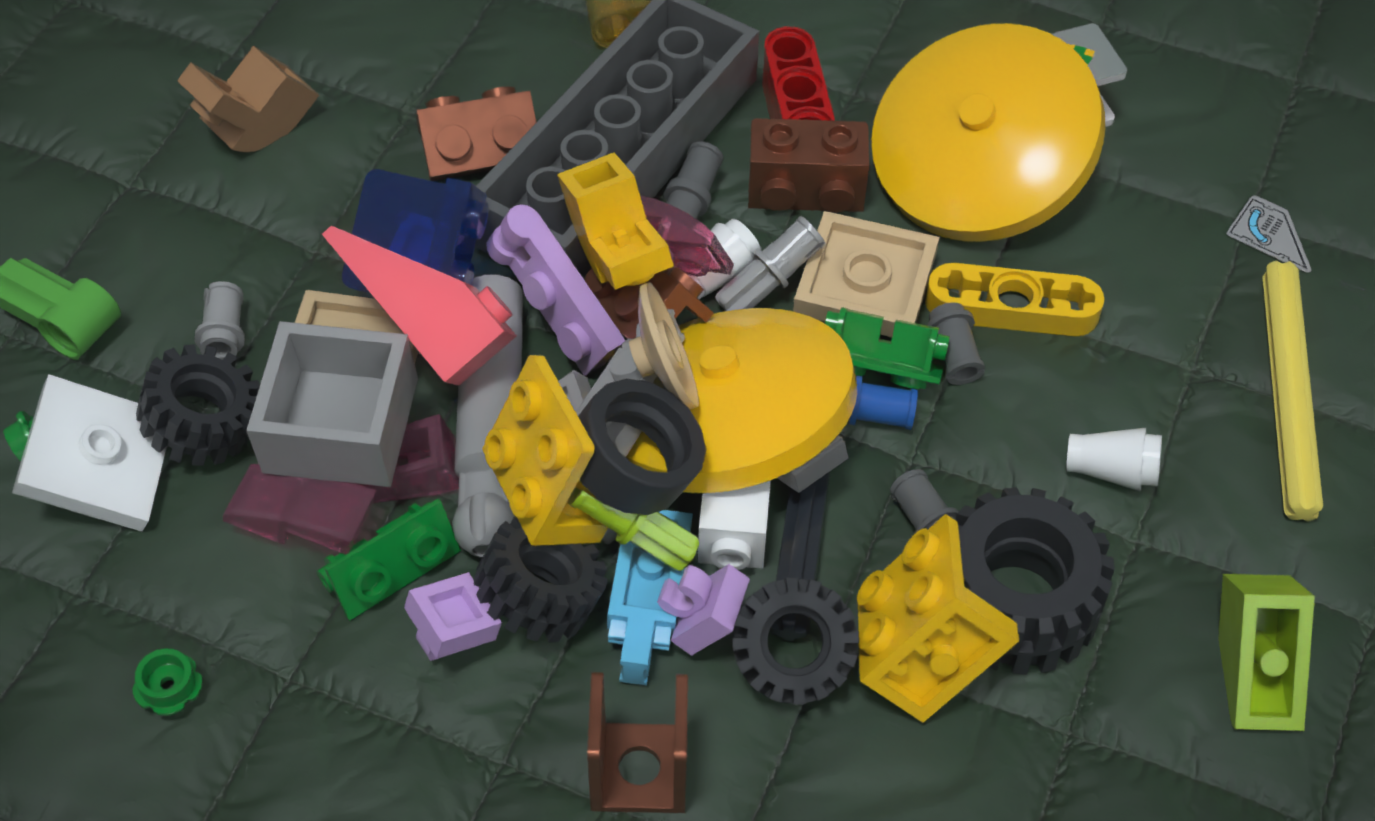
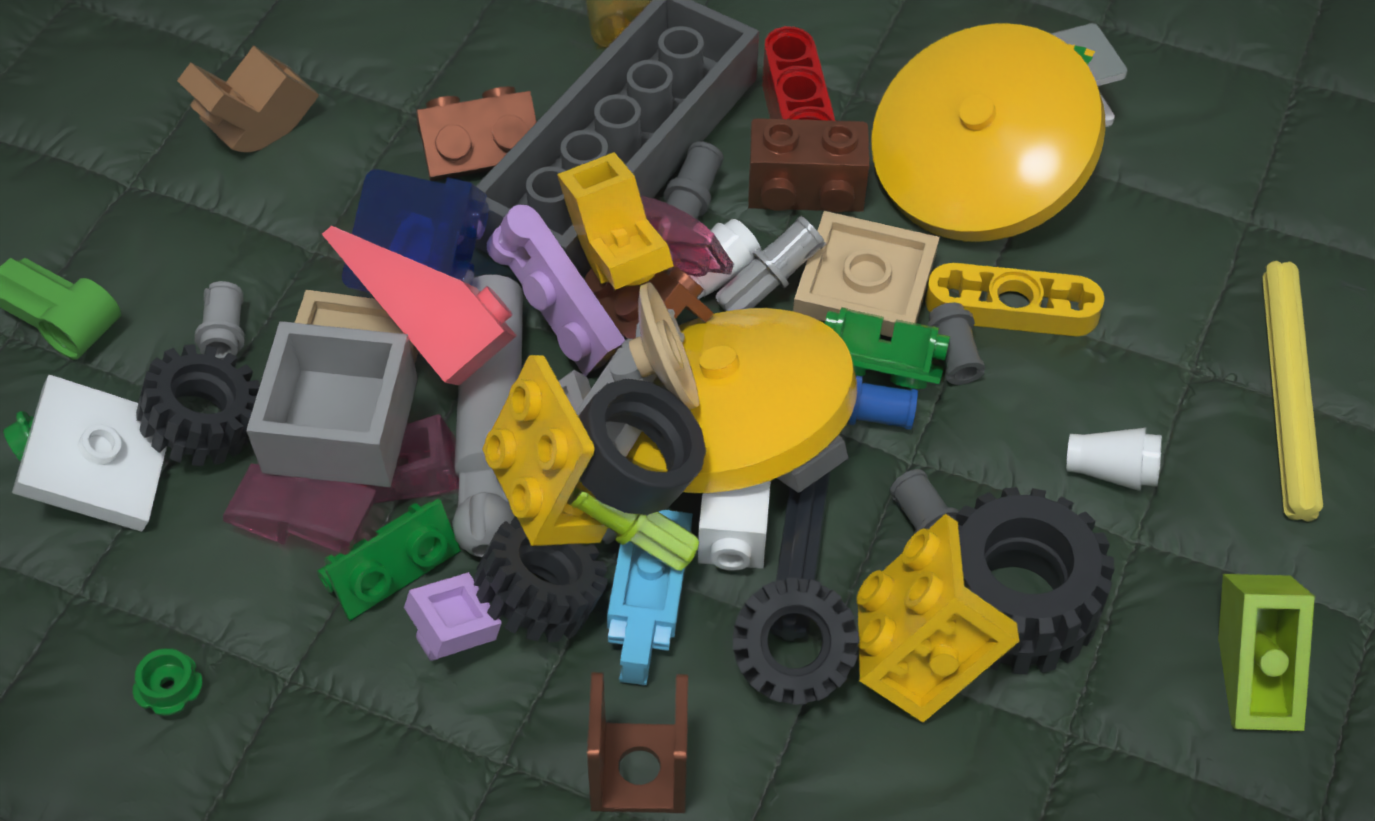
lavender tile [657,564,750,656] -> none
light grey sticker [1227,195,1311,272] -> none

